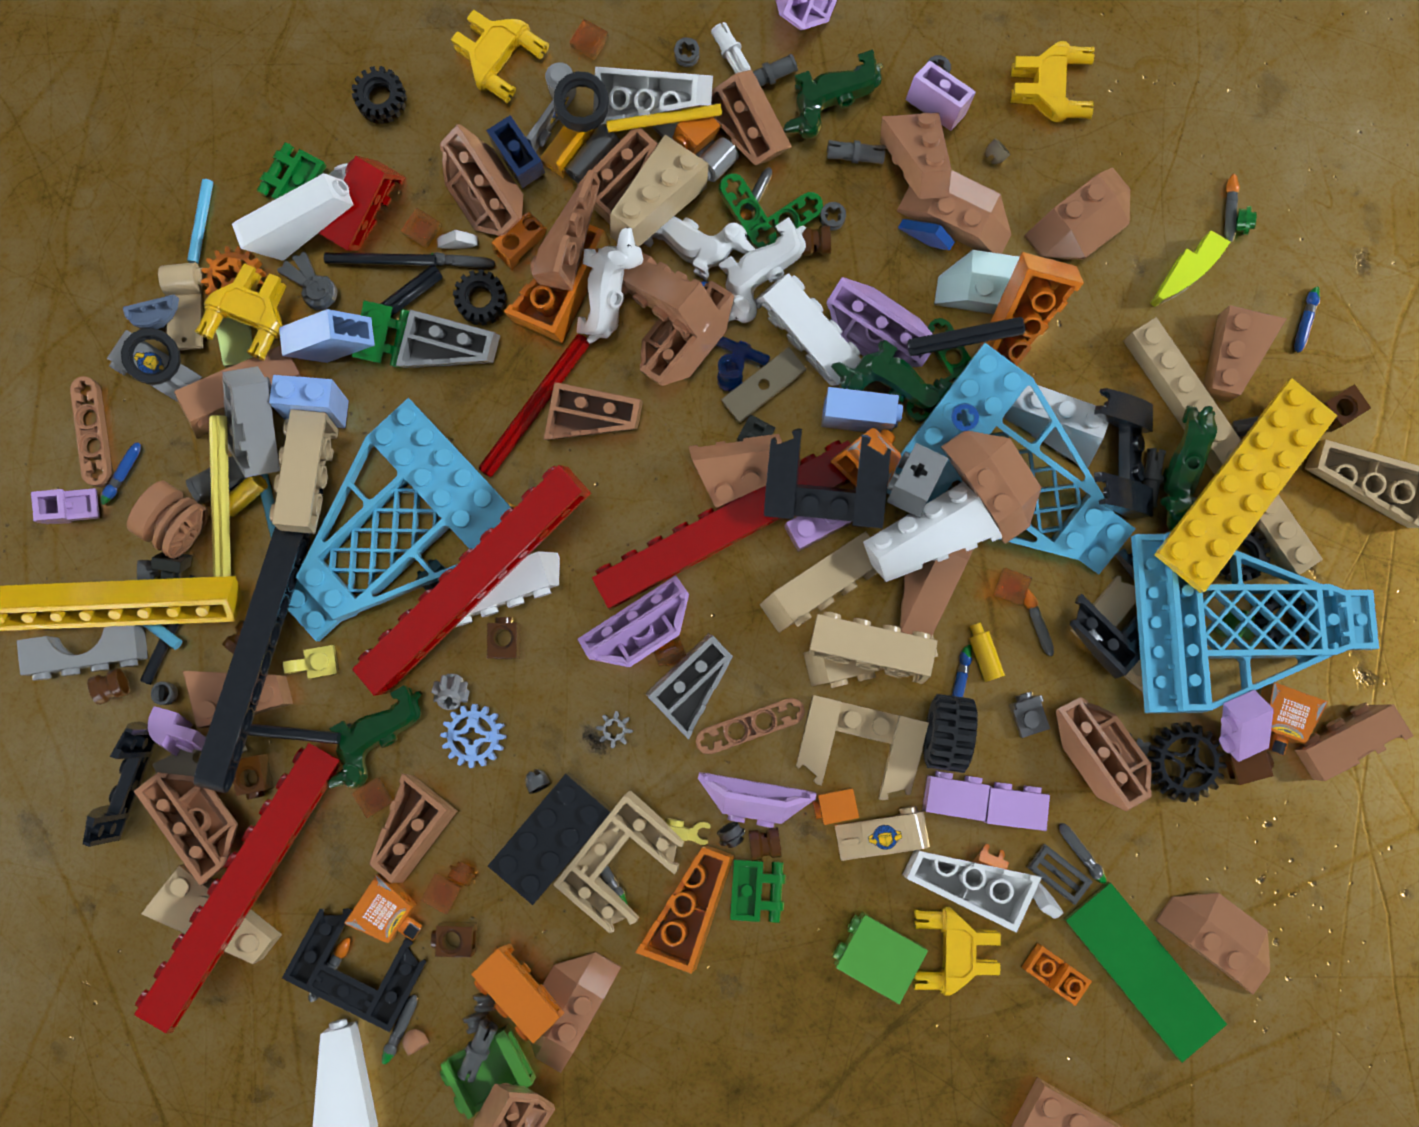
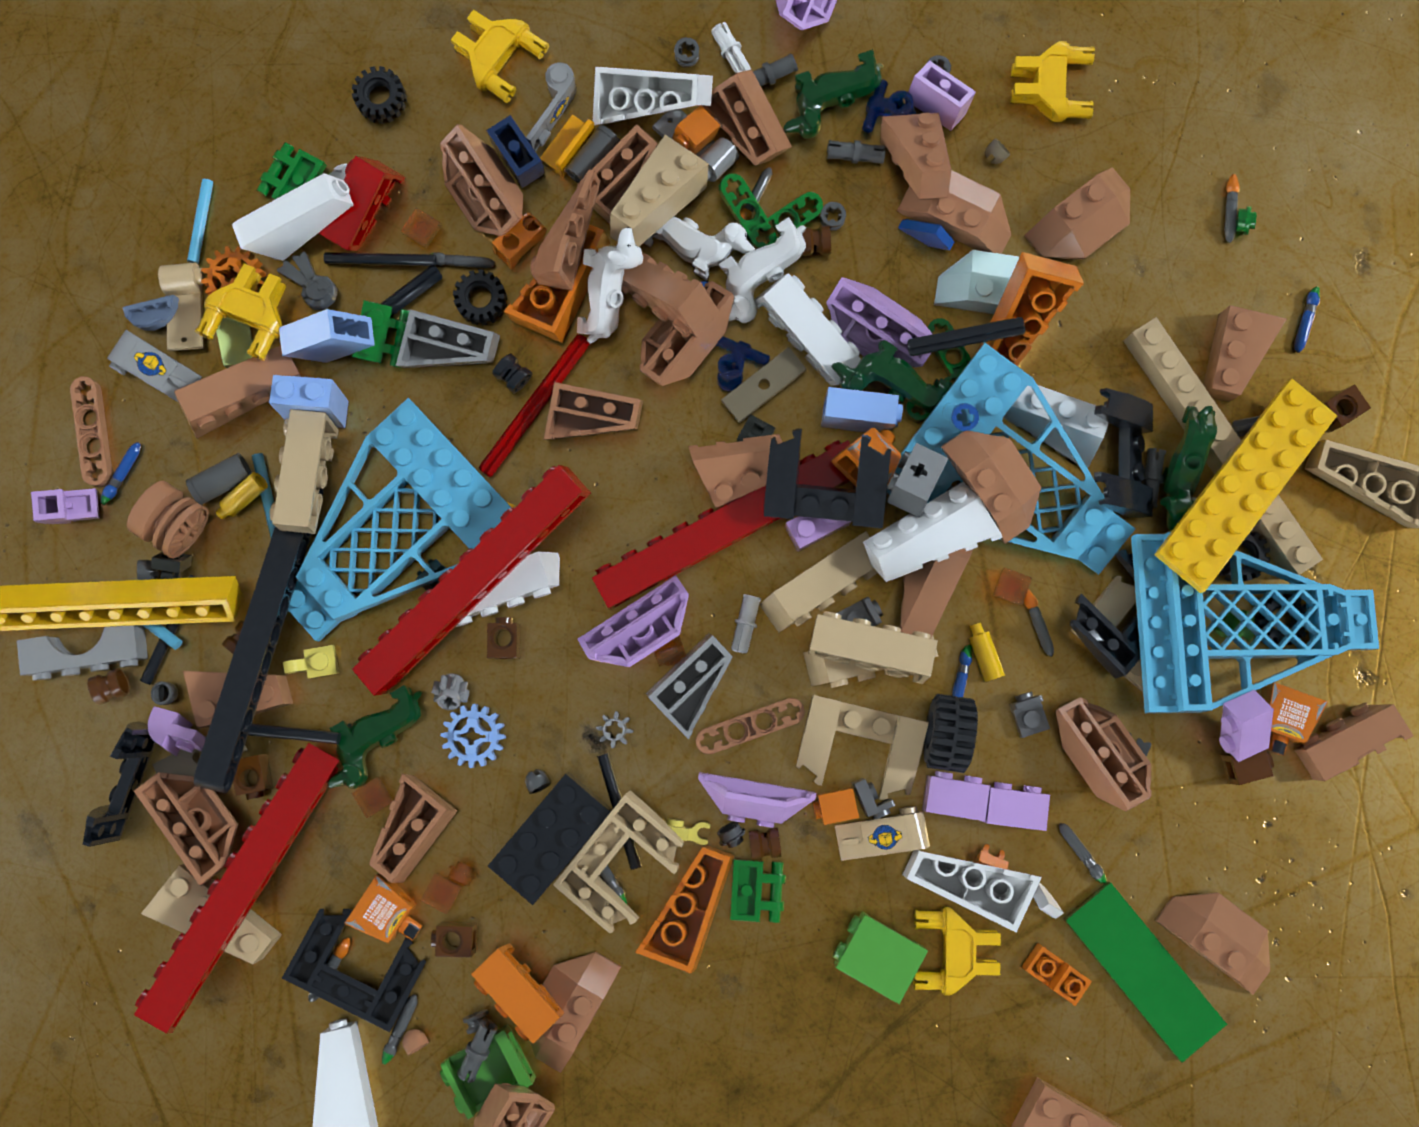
black tyre [121,328,181,385] -> none
light yellow axle [209,415,231,577] -> none
light grey wedge [222,366,280,478] -> none
white tile [437,230,478,249] -> none
dark grey bush [473,993,496,1012] -> none
black tyre [554,71,609,132] -> none
clear orange plate [570,19,609,60] -> none
yellow bar [606,103,722,133] -> none
dark grey tile [1026,844,1093,905] -> none
black gear [1146,722,1227,802] -> none
neon yellow slope [1150,230,1231,307] -> none
none -> black wheel [492,353,533,394]
none -> black piece [597,753,642,870]
none -> white axle [731,594,761,653]
none -> flat silver bracket [837,597,883,626]
none -> flat silver bracket [851,778,895,819]
none -> clear blue piece [862,79,916,133]

